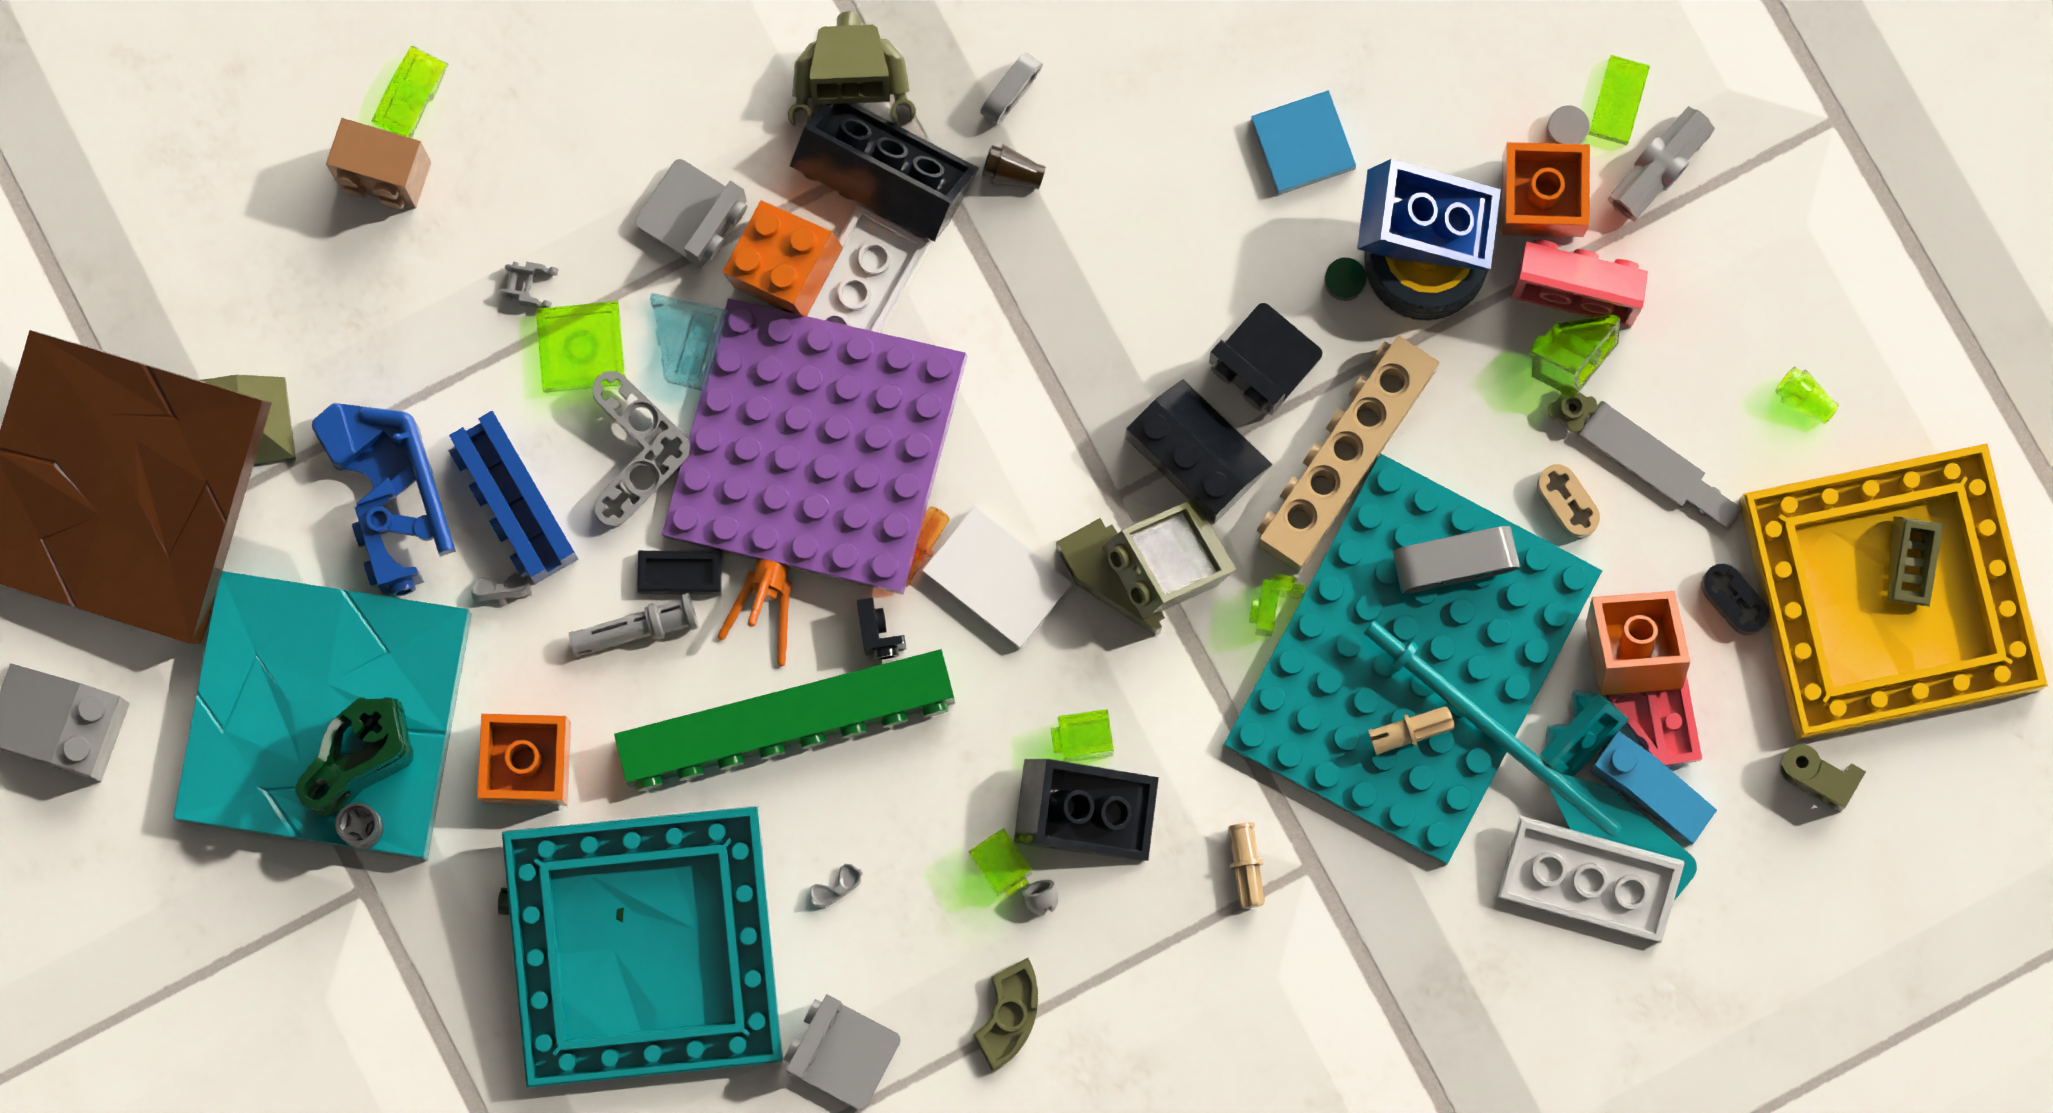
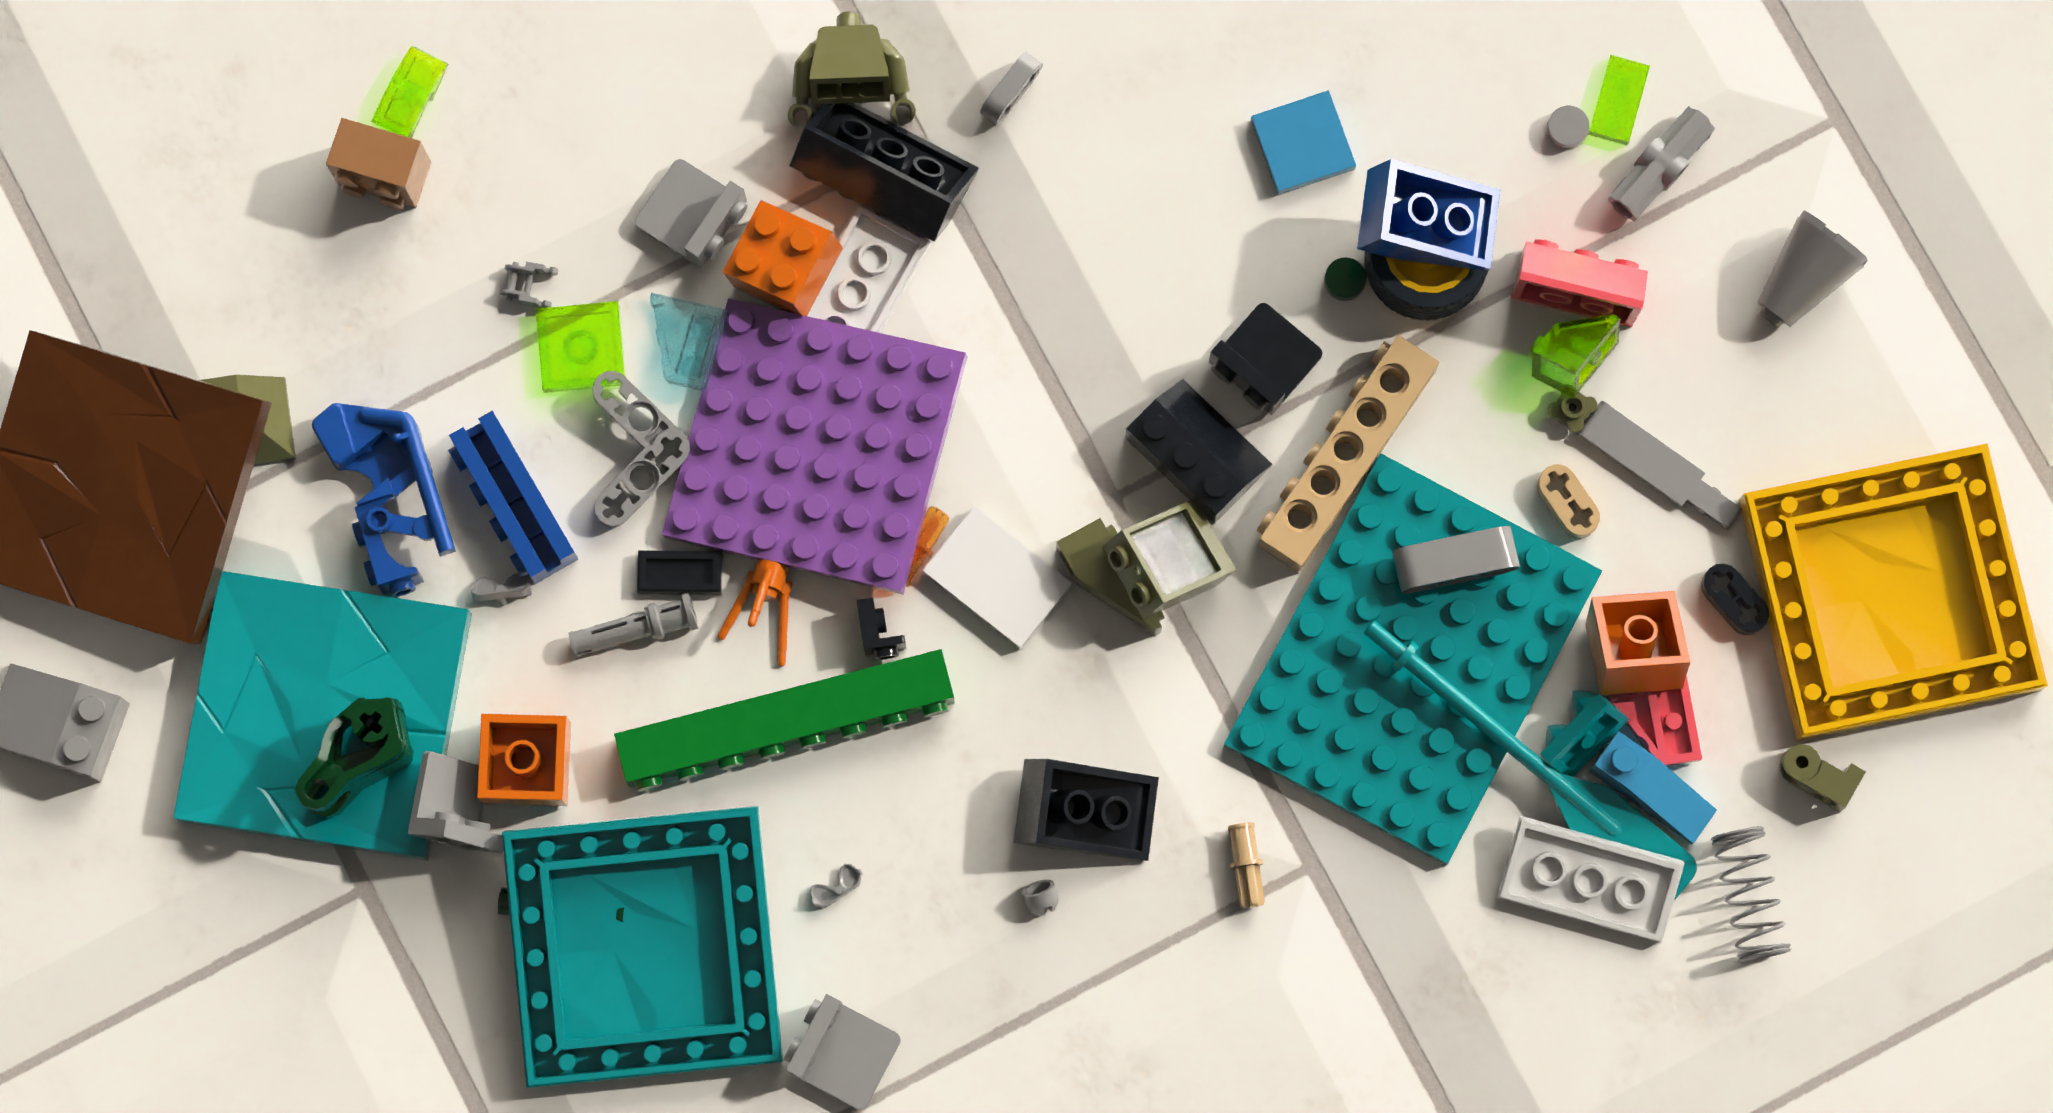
flat silver wheel [335,802,384,849] -> none
clear neon green brick [968,828,1032,898] -> none
olive tile [973,958,1038,1073] -> none
dark brown cone [982,144,1046,190] -> none
clear neon green brick [1050,709,1114,762] -> none
clear neon green bracket [1249,574,1305,637] -> none
tan axle [1368,707,1454,756] -> none
orange brick [1501,142,1590,237] -> none
clear neon green cone [1775,366,1839,424] -> none
olive slope [1887,516,1943,607] -> none
none -> light grey bracket [408,751,503,853]
none -> light grey piece [1710,826,1792,962]
none -> light grey cone [1757,210,1868,328]

